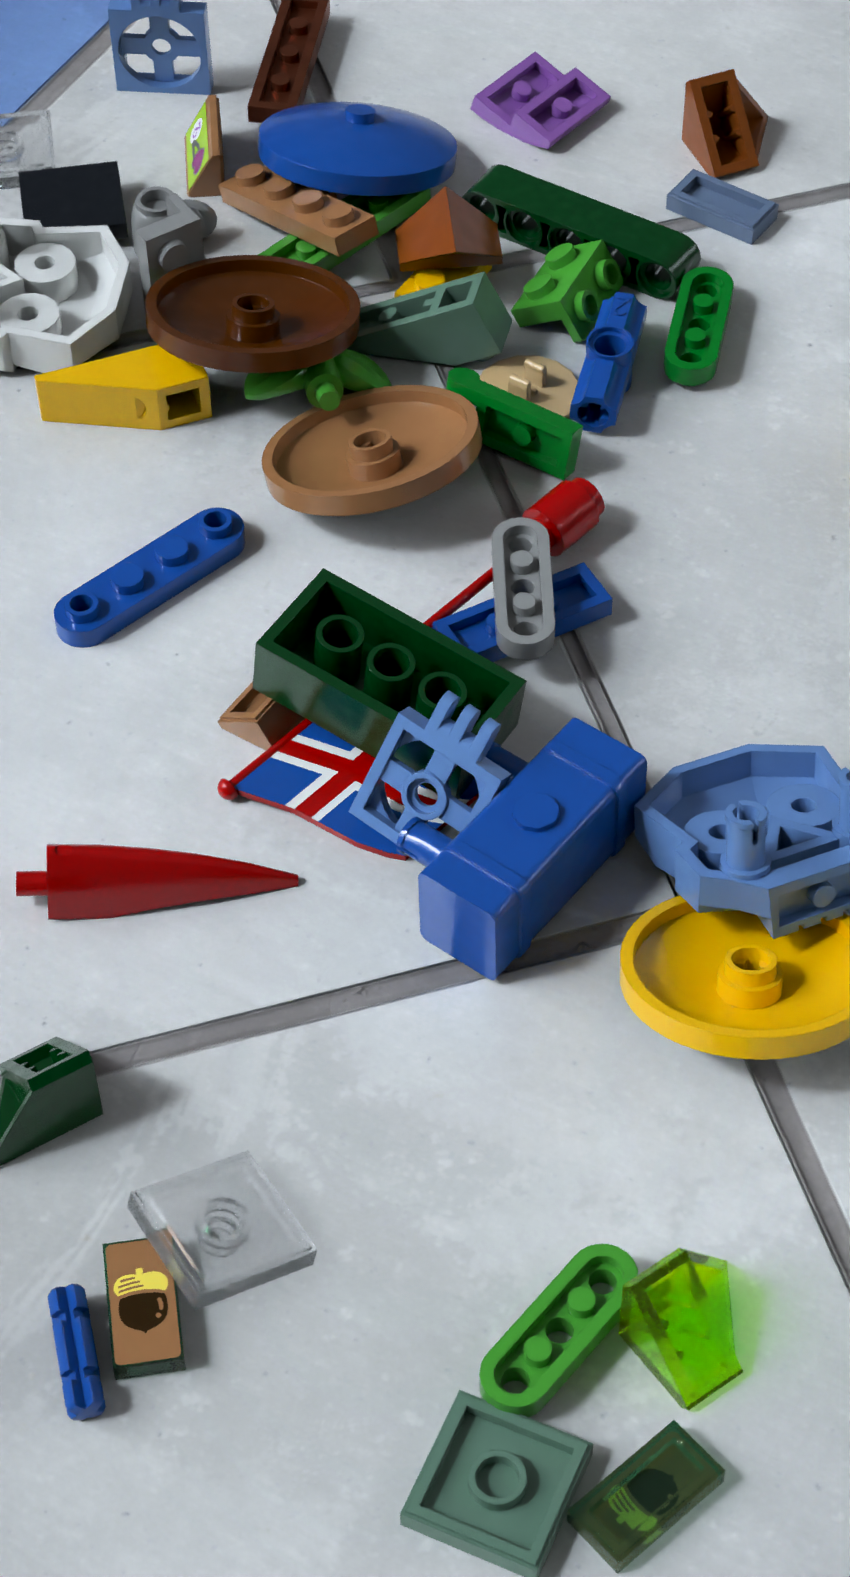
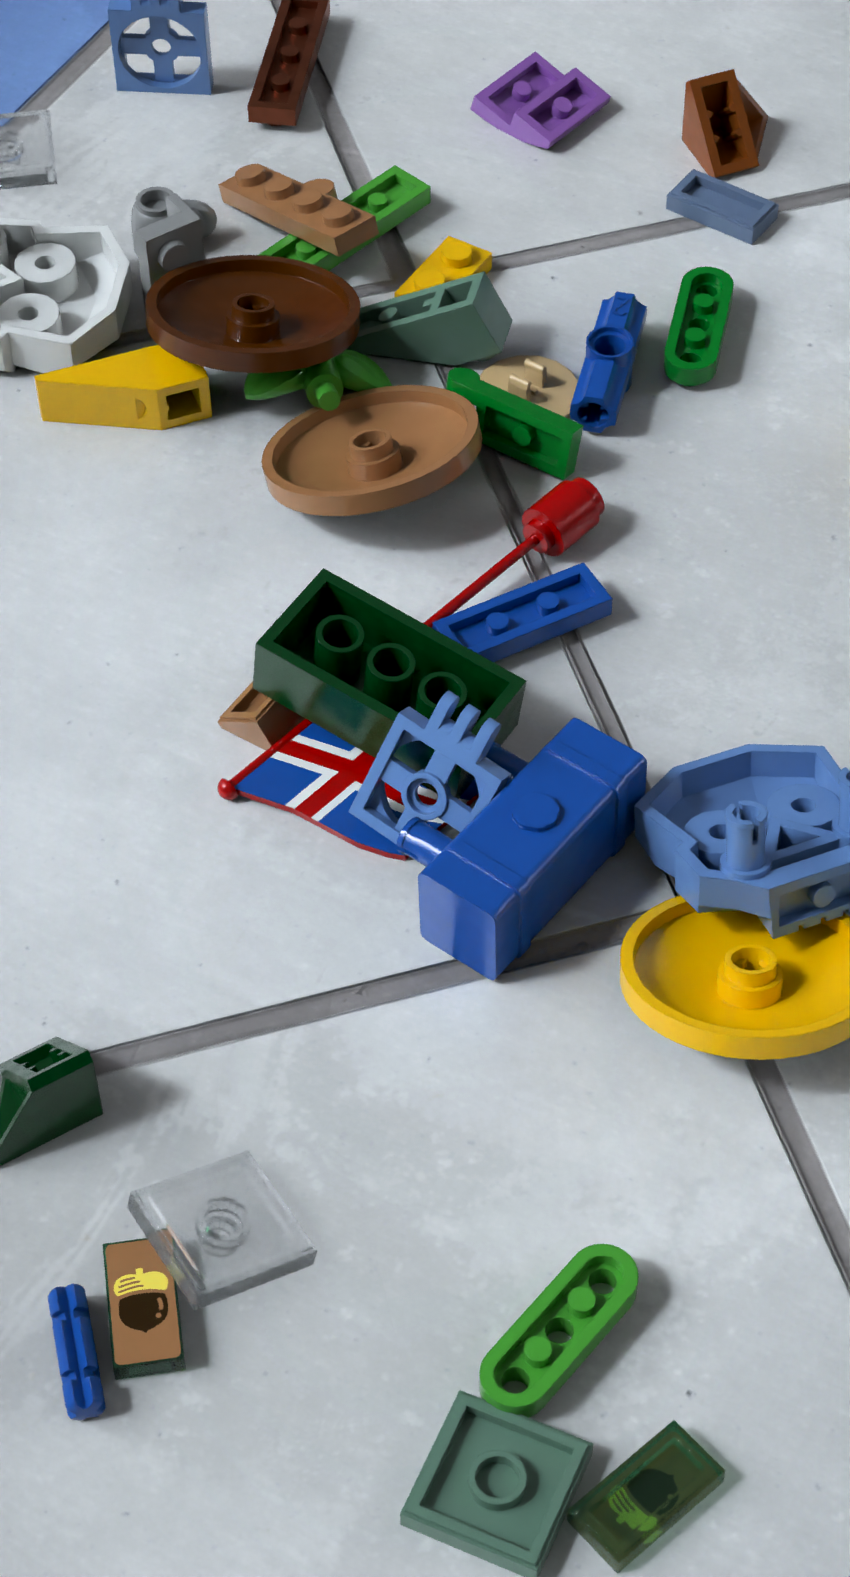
red piece [16,844,298,920] -> none
black tile [18,161,128,239] -> none
blue plate [54,507,245,648] -> none
medium nougat slope [184,95,225,197] -> none
blue dish [258,102,457,196] -> none
dark orange slope [395,186,503,272] -> none
dark green beam [462,164,701,299] -> none
light grey plate [491,517,555,660] -> none
bright green bracket [511,239,624,343] -> none
clear neon green slope [619,1248,744,1411] -> none

